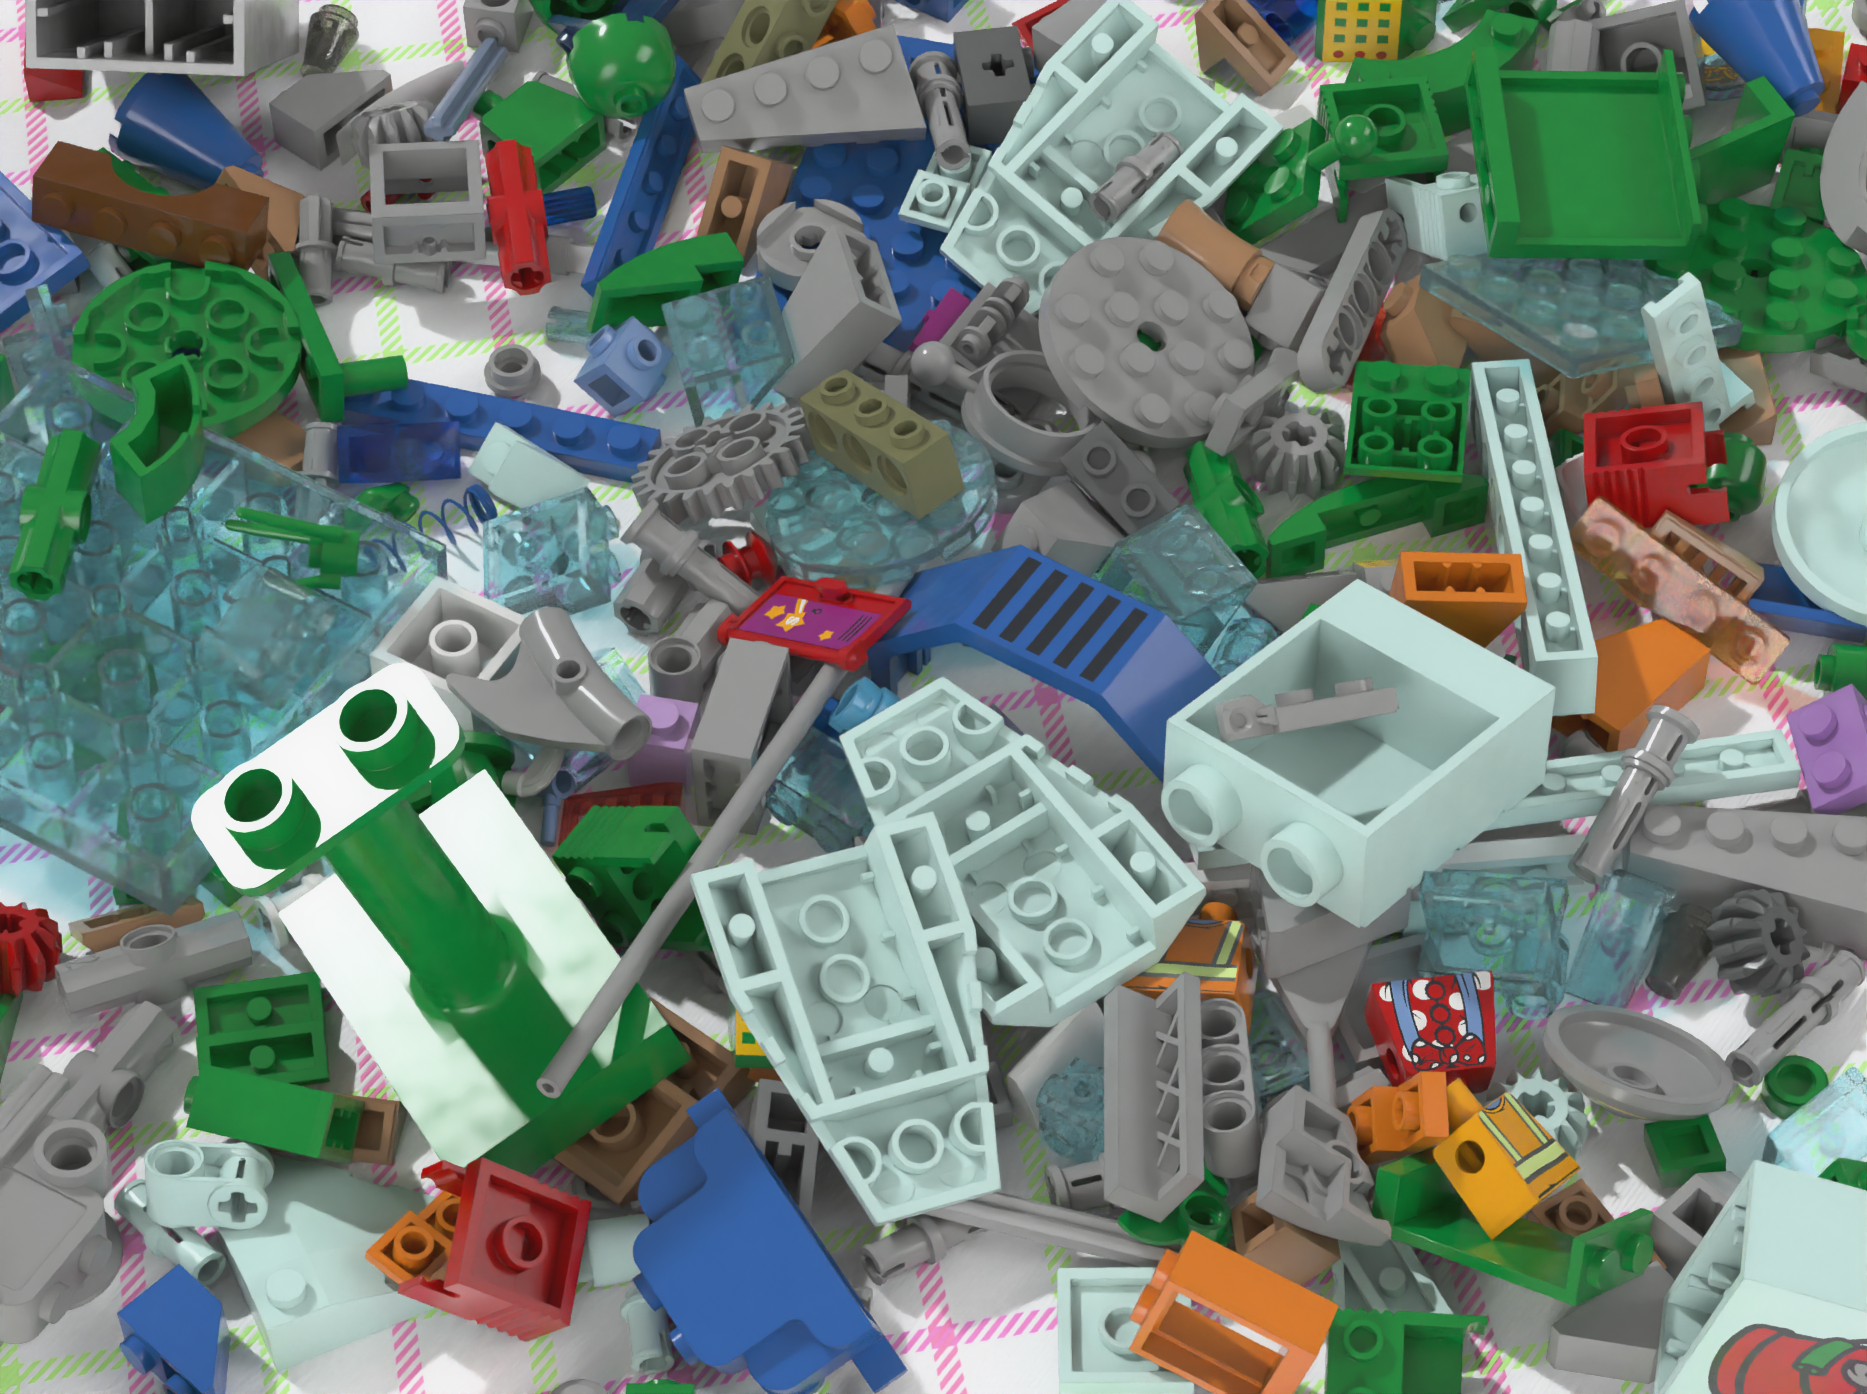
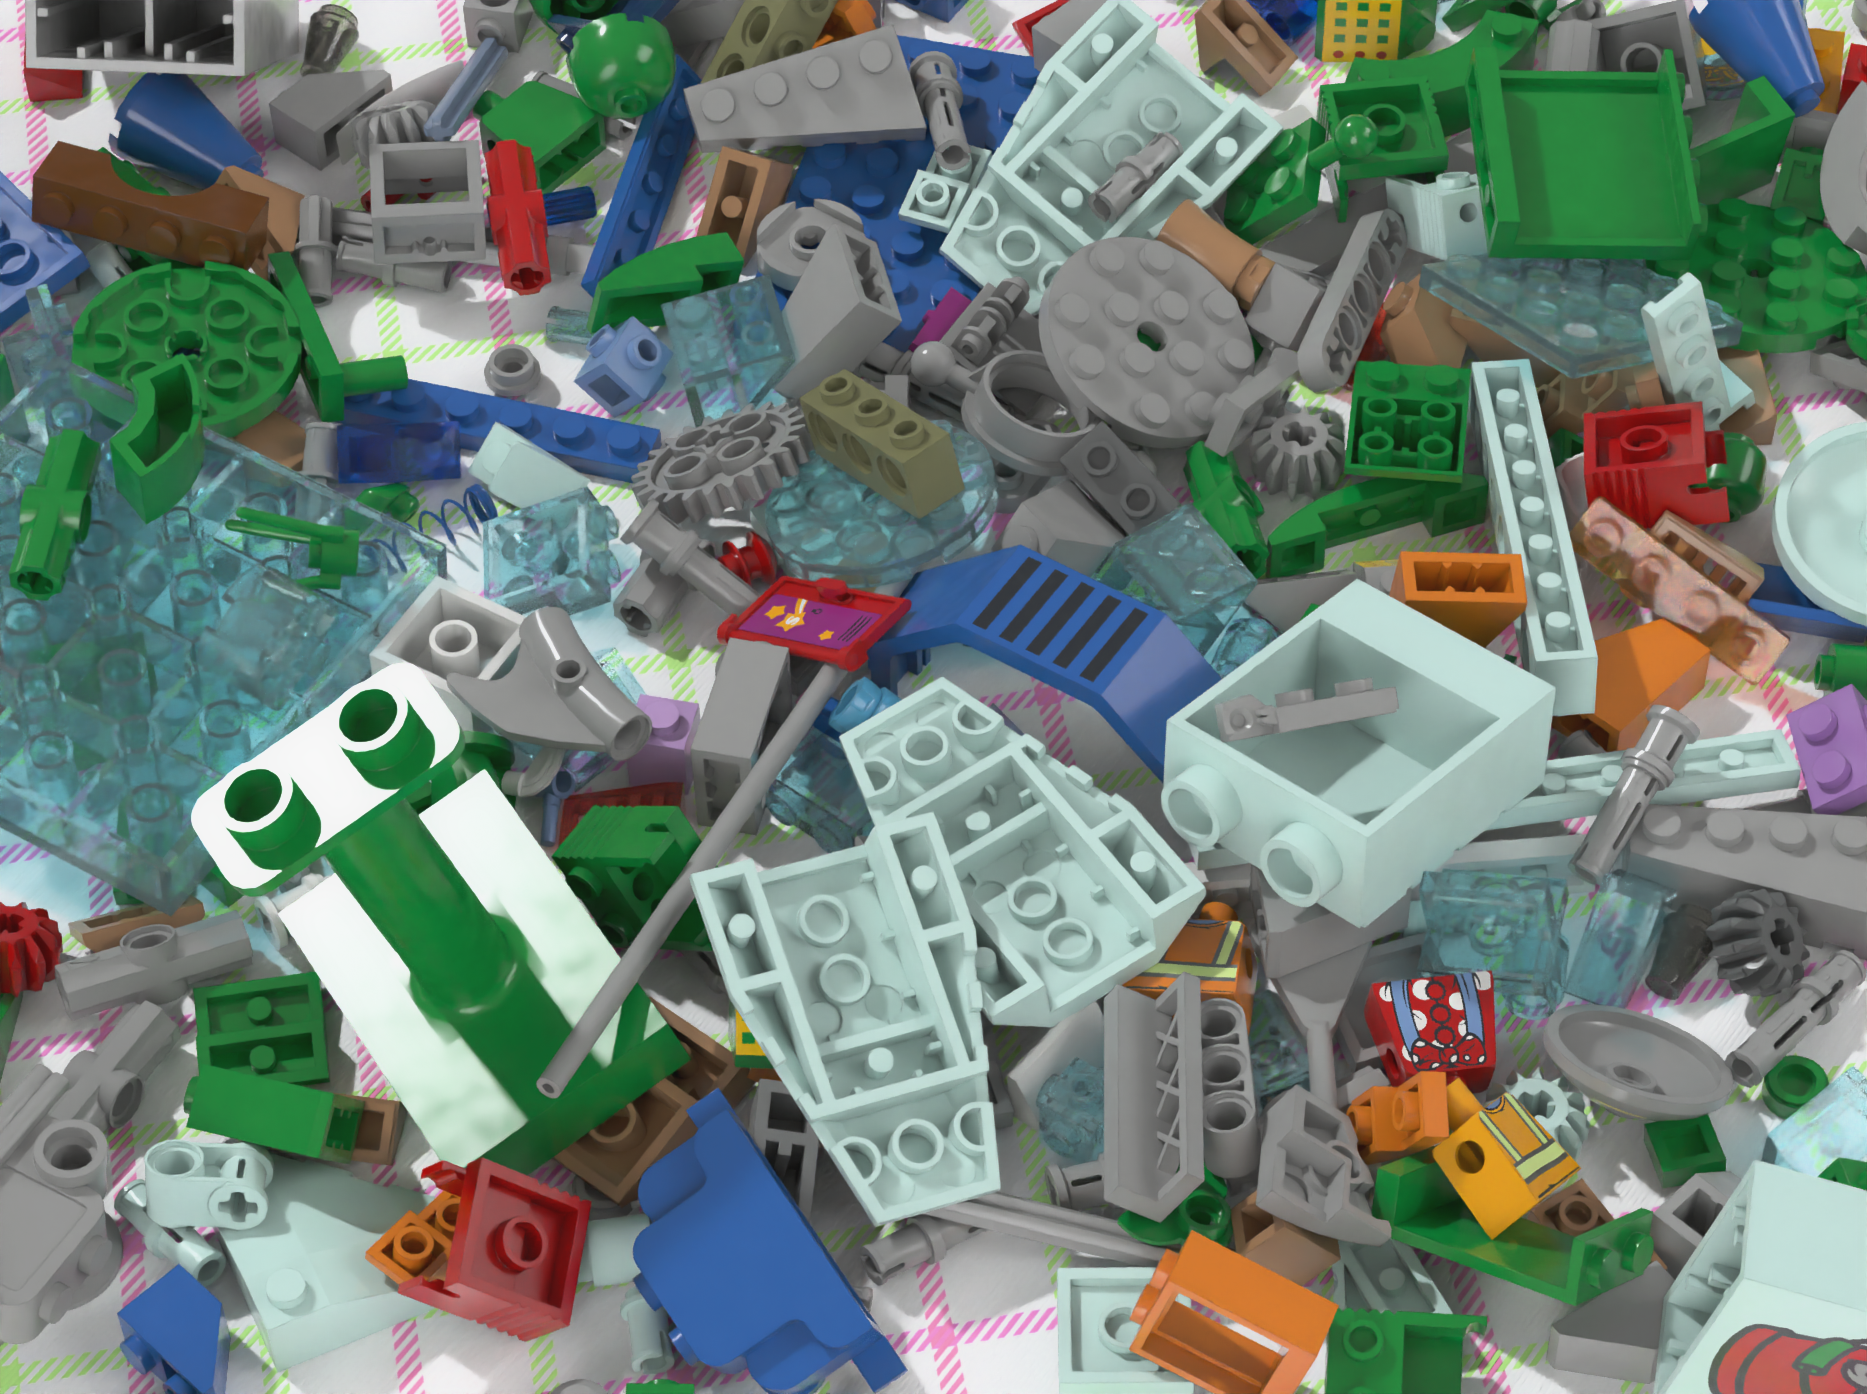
light grey piece [647,598,734,706] -> none
dark grey brick [953,26,1036,146] -> none

